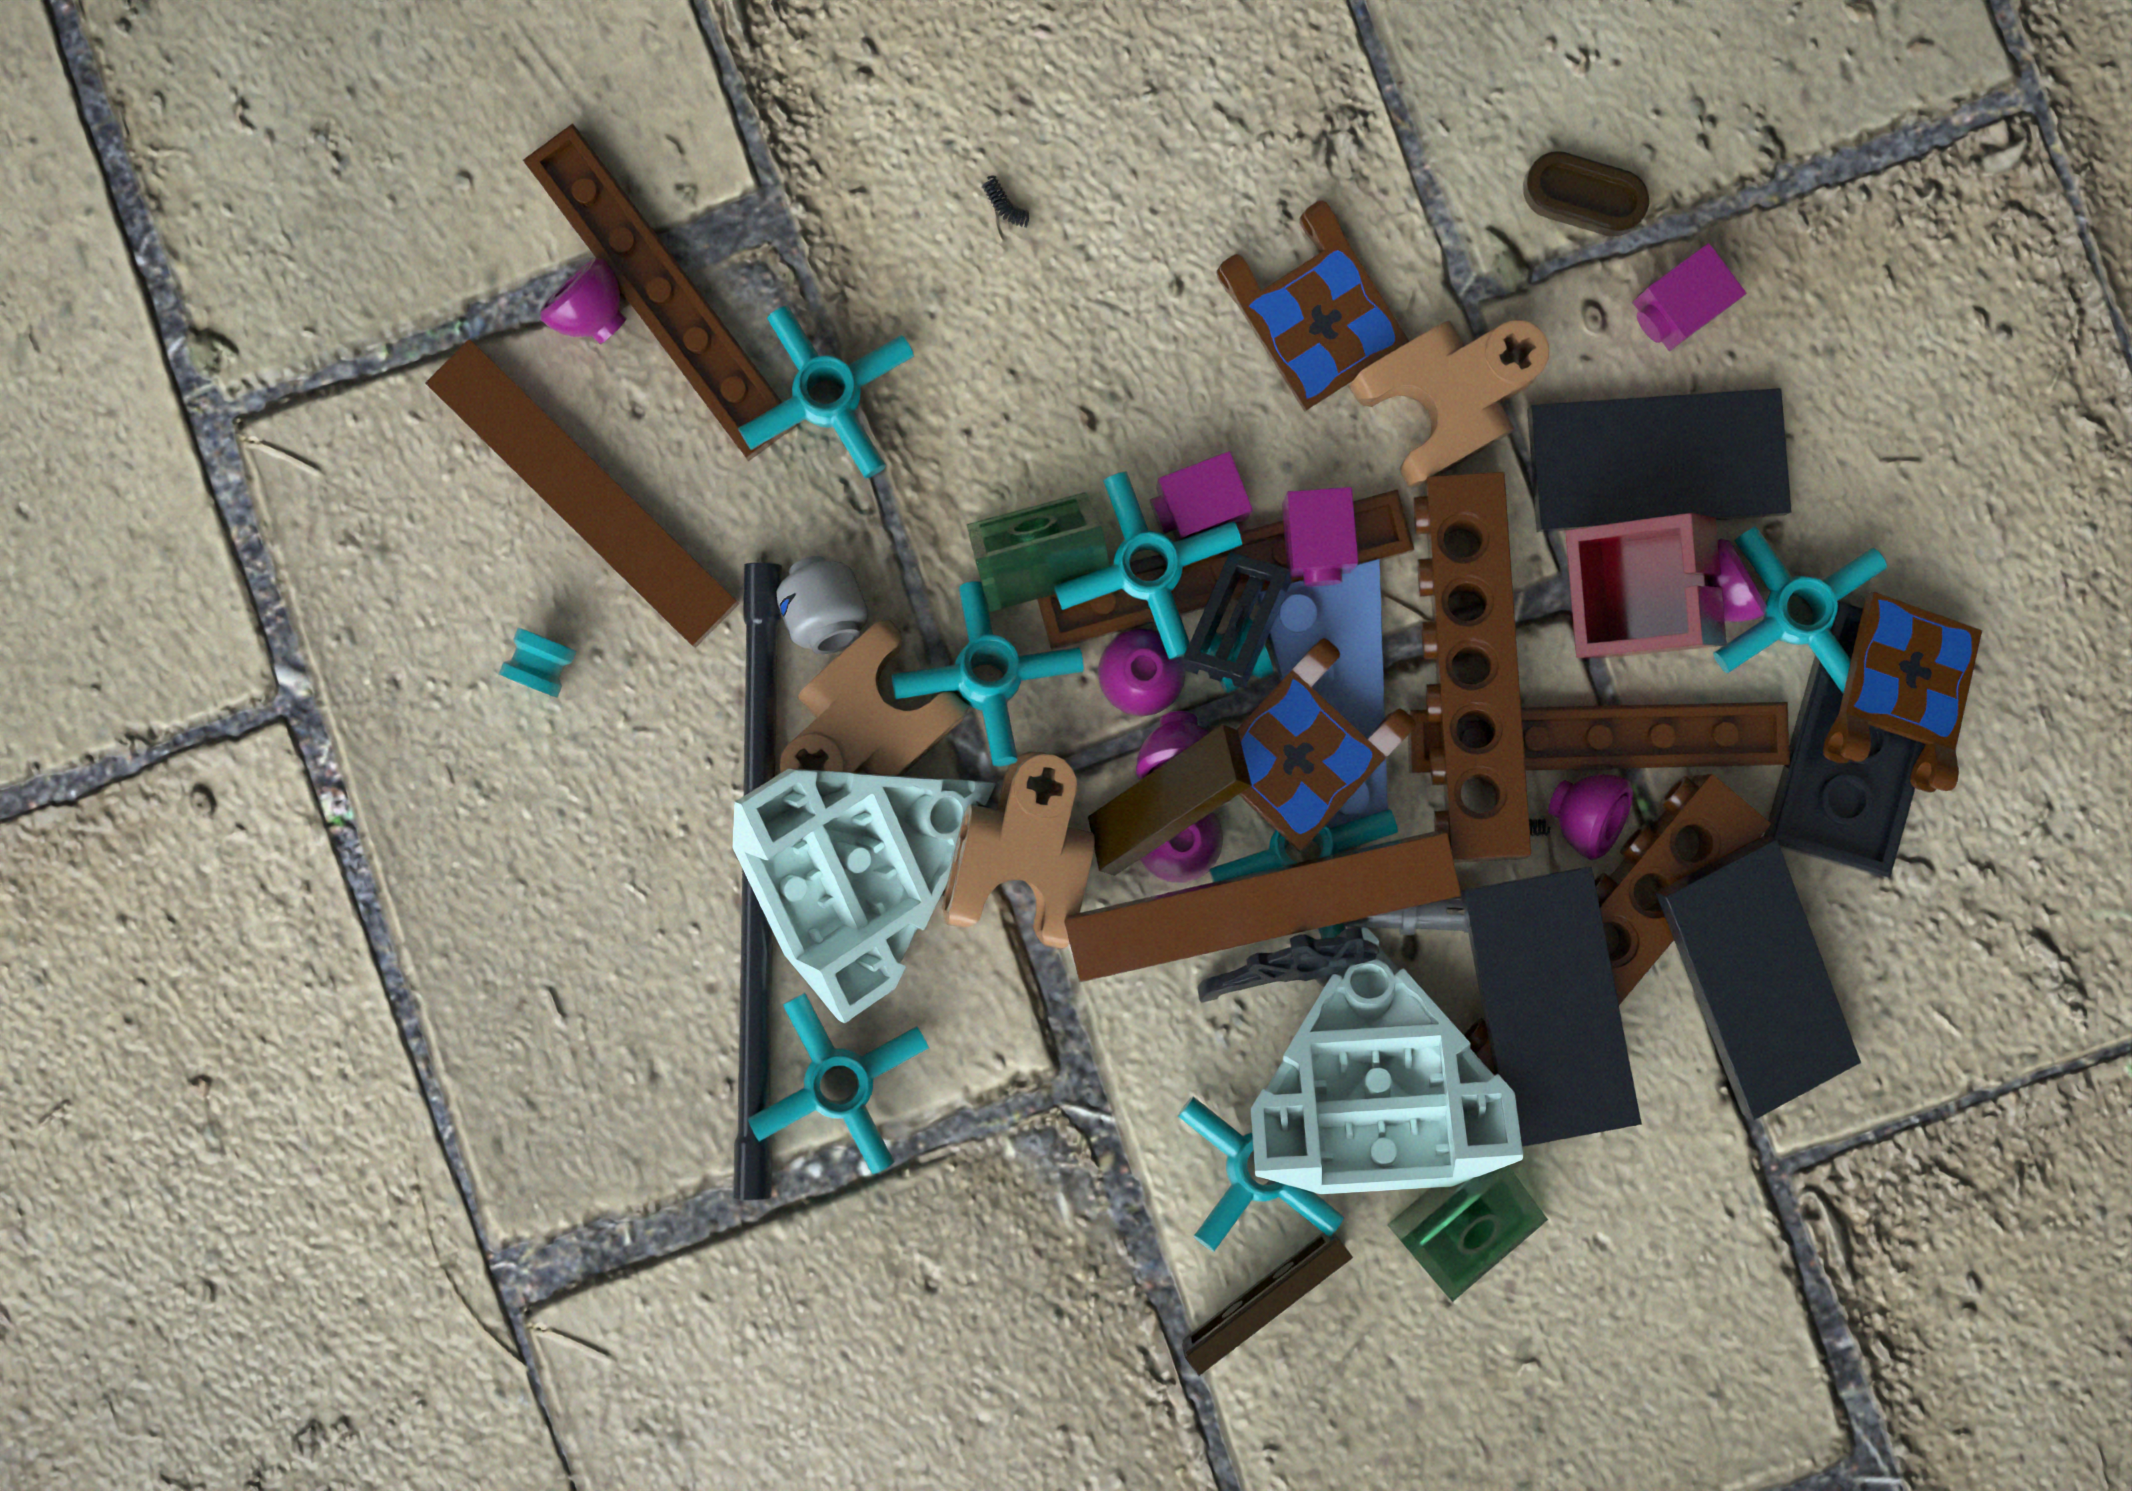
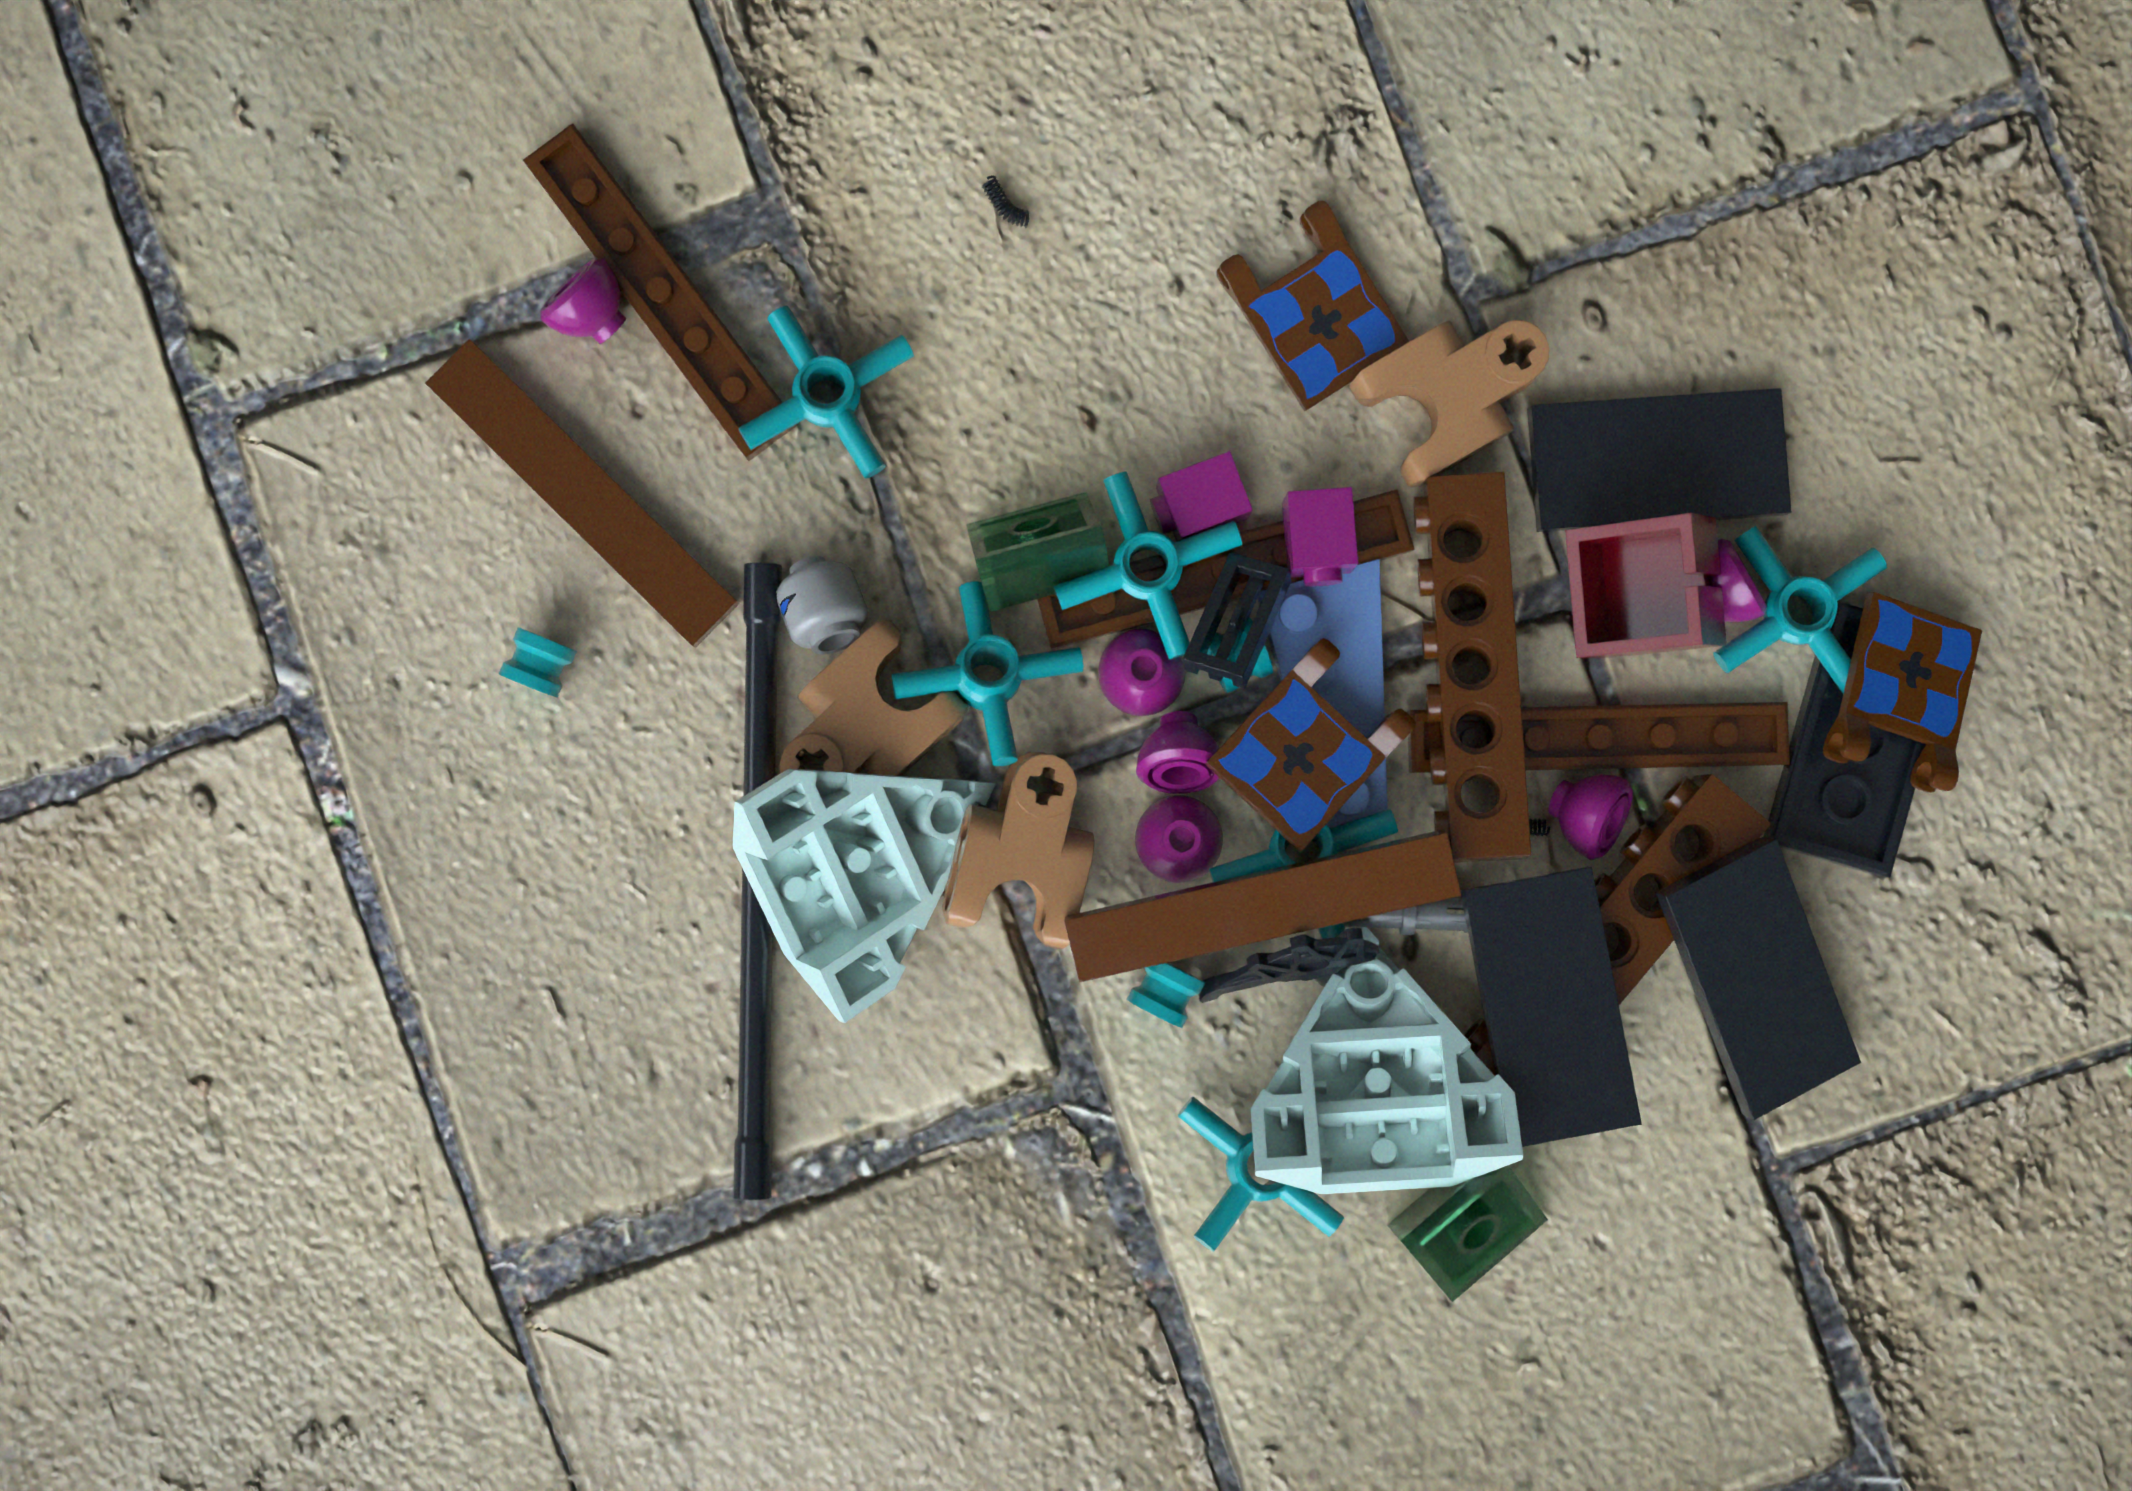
teal bar [747,993,929,1174] -> none
dark brown tile [1088,724,1252,876] -> none
dark brown tile [1182,1232,1353,1376] -> none
dark brown tile [1523,151,1649,237] -> none
magenta brick [1632,243,1747,352] -> none
none -> teal wheel [1126,963,1205,1028]

